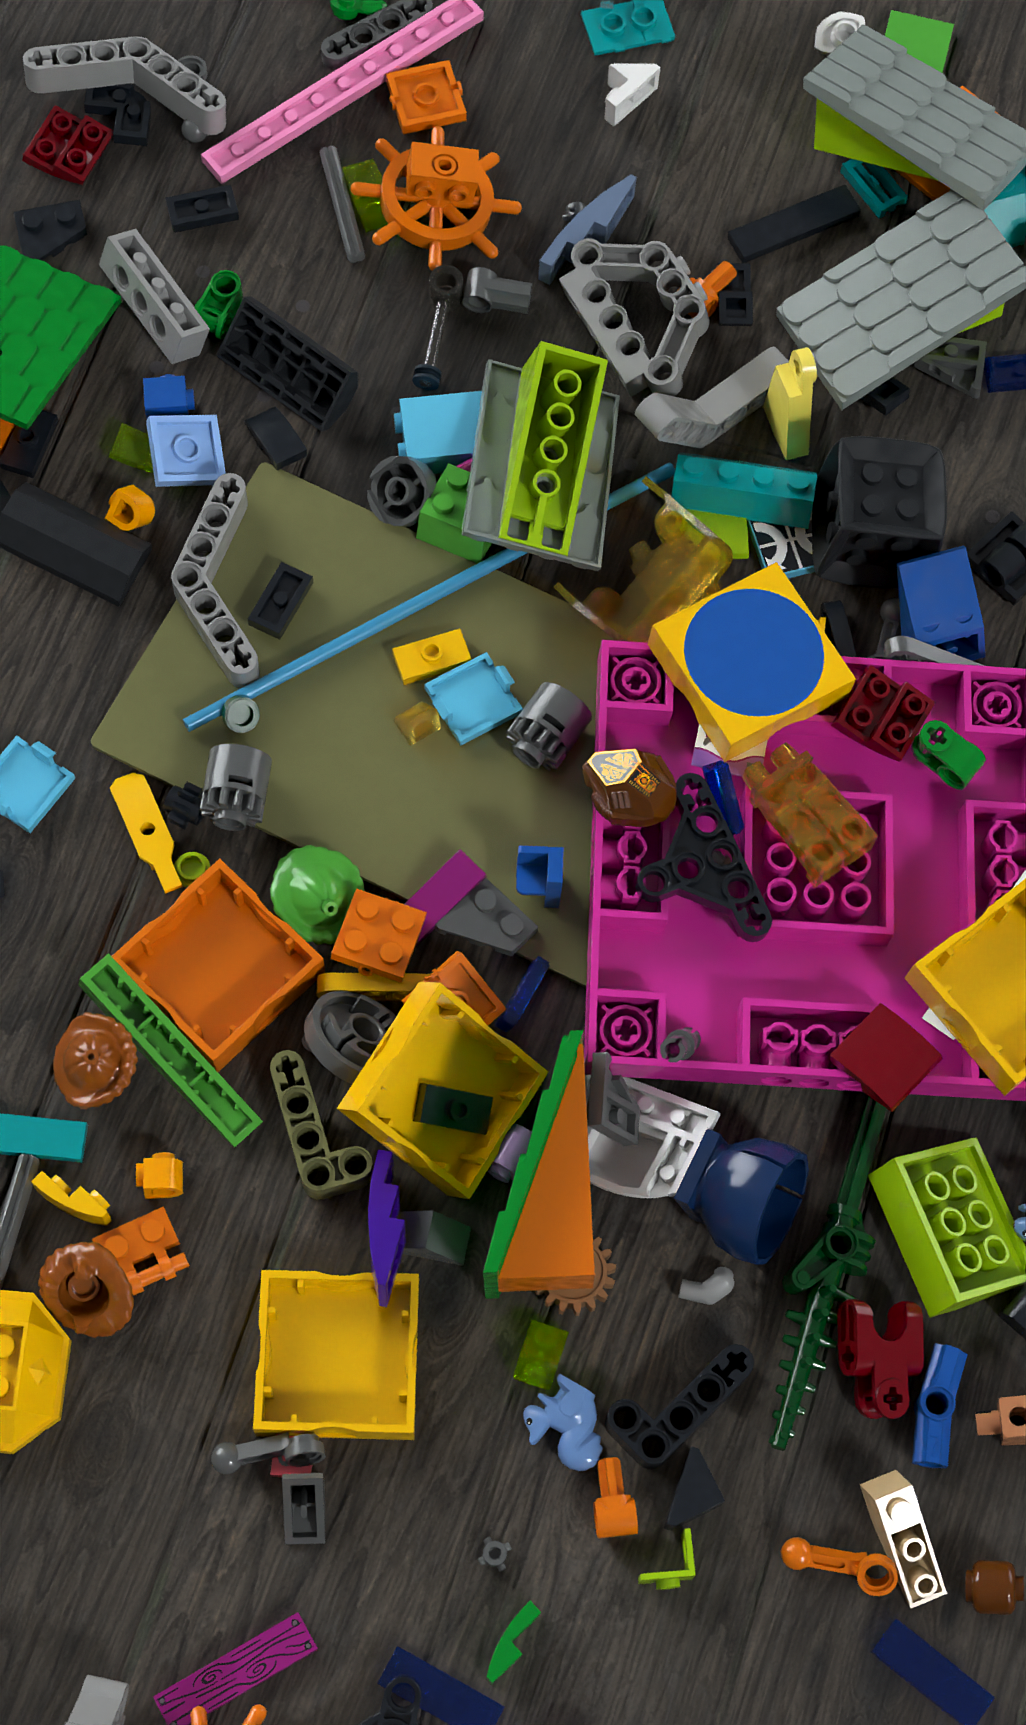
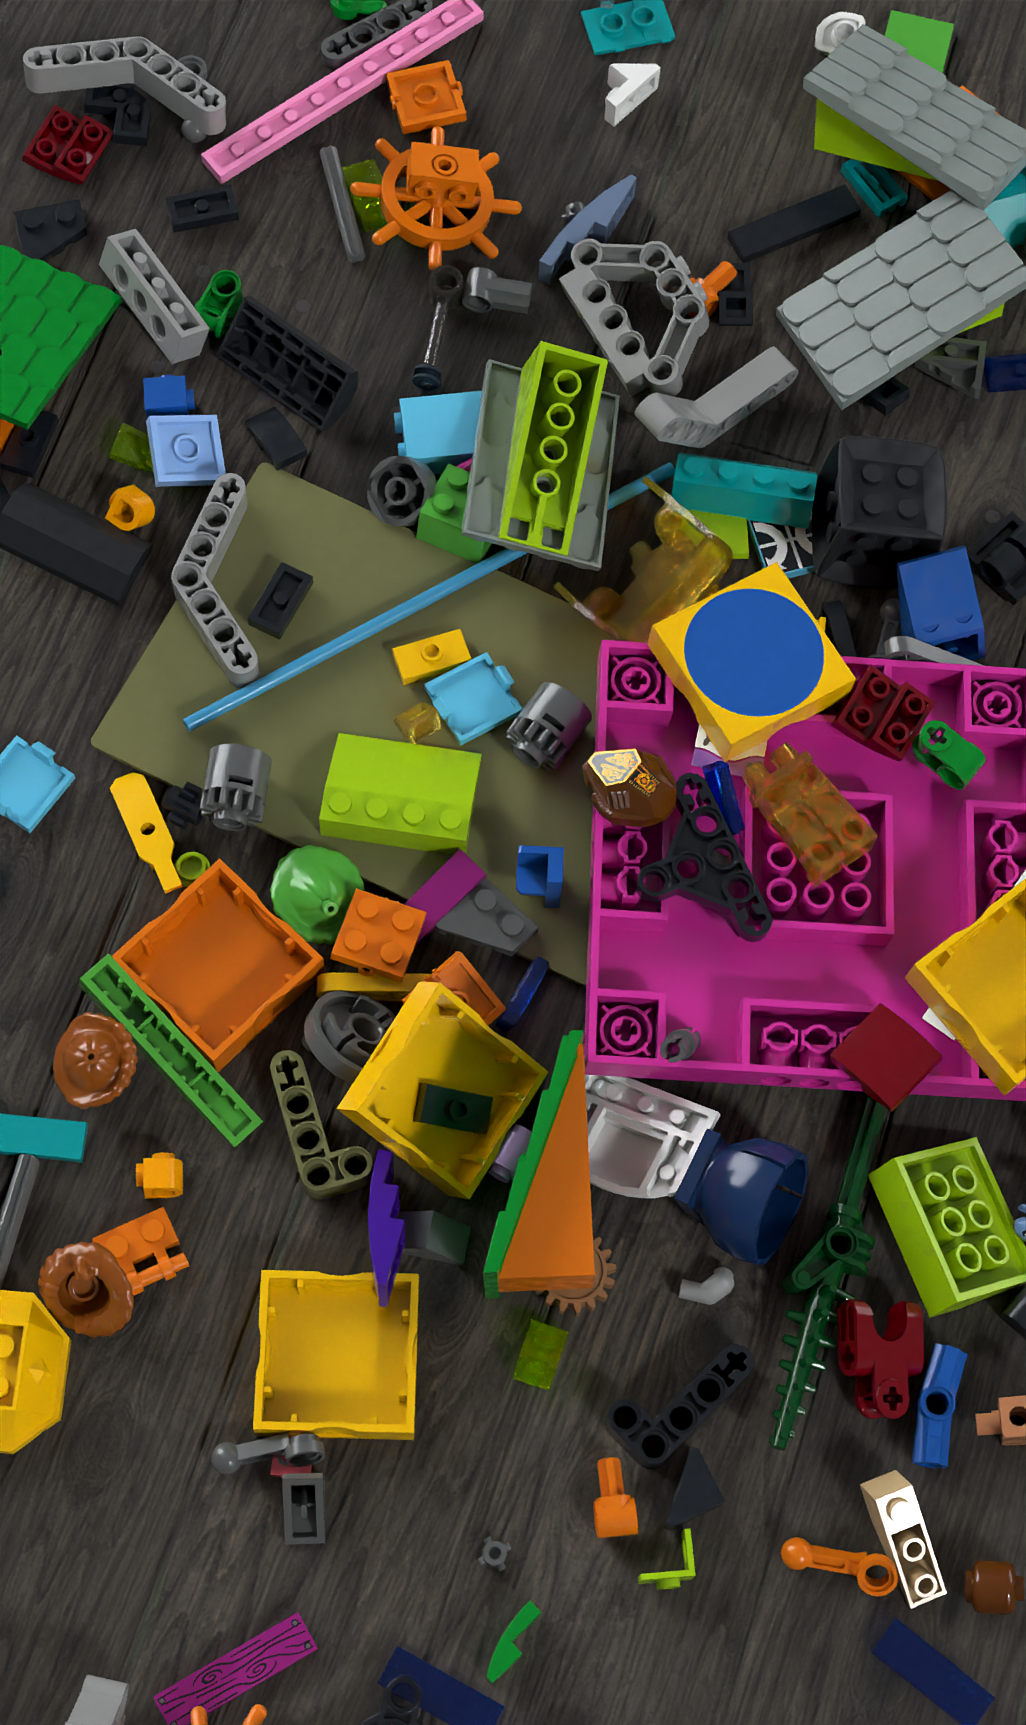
yellow slope [31,1171,112,1226] -> none
tile [221,695,260,733] -> none
medium blue animal [523,1374,603,1471] -> none
dark grey wing [586,1052,640,1146] -> none
light yellow piece [763,347,817,460] -> none
none -> lime slope [319,733,482,855]

